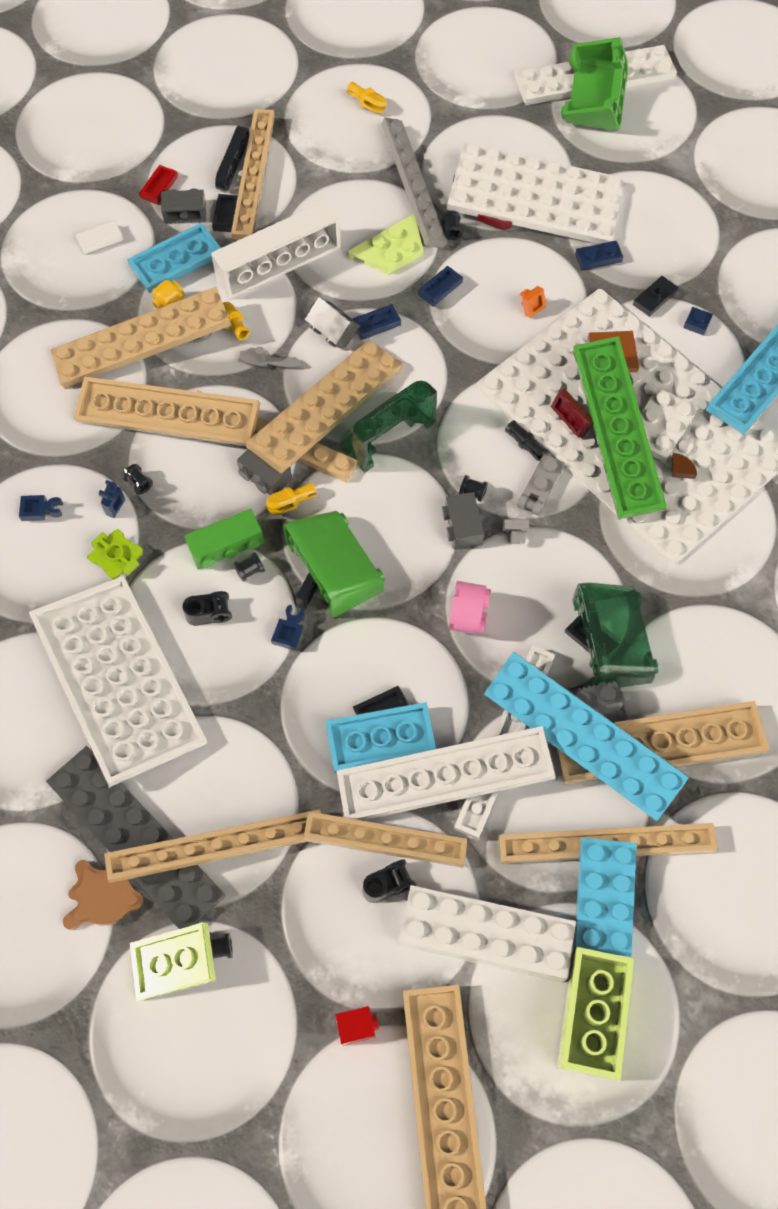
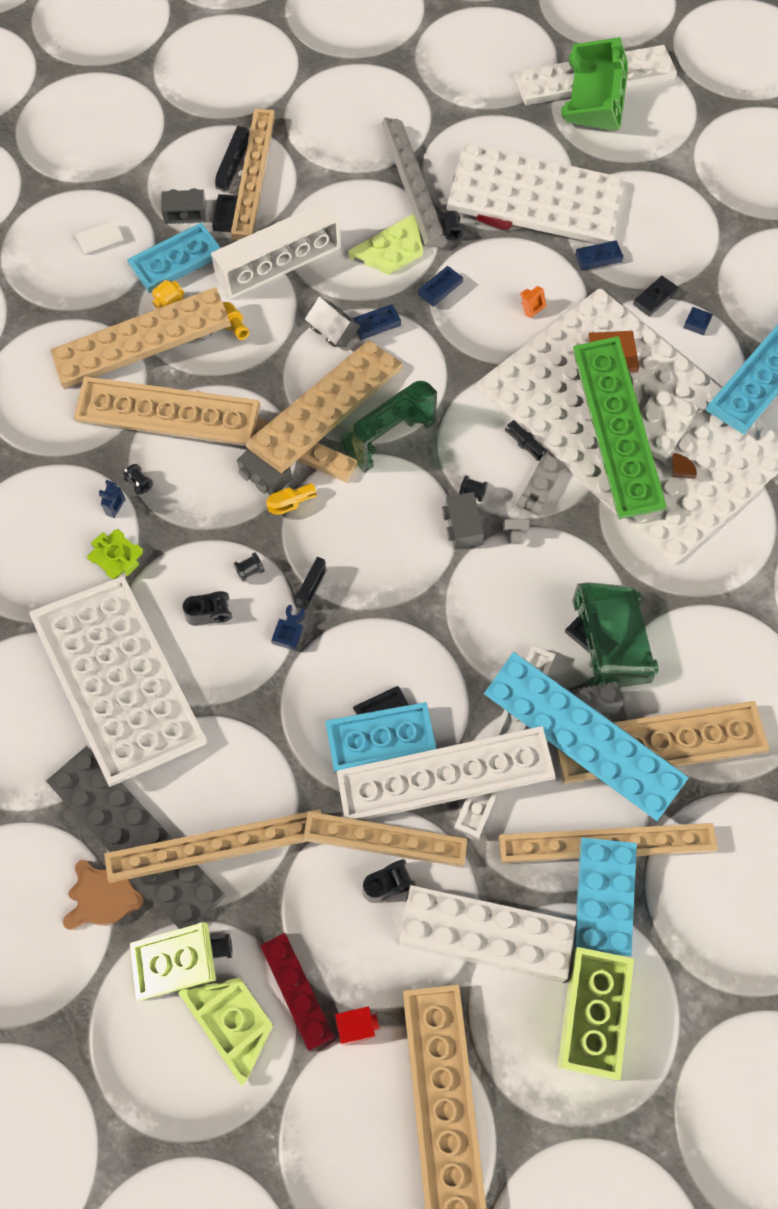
dark blue plate [19,495,63,521] -> none
red tile [139,165,178,205] -> none
bright green brick [184,509,265,569] -> none
light grey piece [238,346,304,368] -> none
bright green windscreen [283,510,385,618] -> none
yellow arm [346,81,387,113] -> none
bright pink brick [449,581,491,635] -> none
dark red plate [550,389,593,438] -> none
none -> yellowish green wing [178,978,274,1086]
none -> dark red plate [260,933,335,1052]

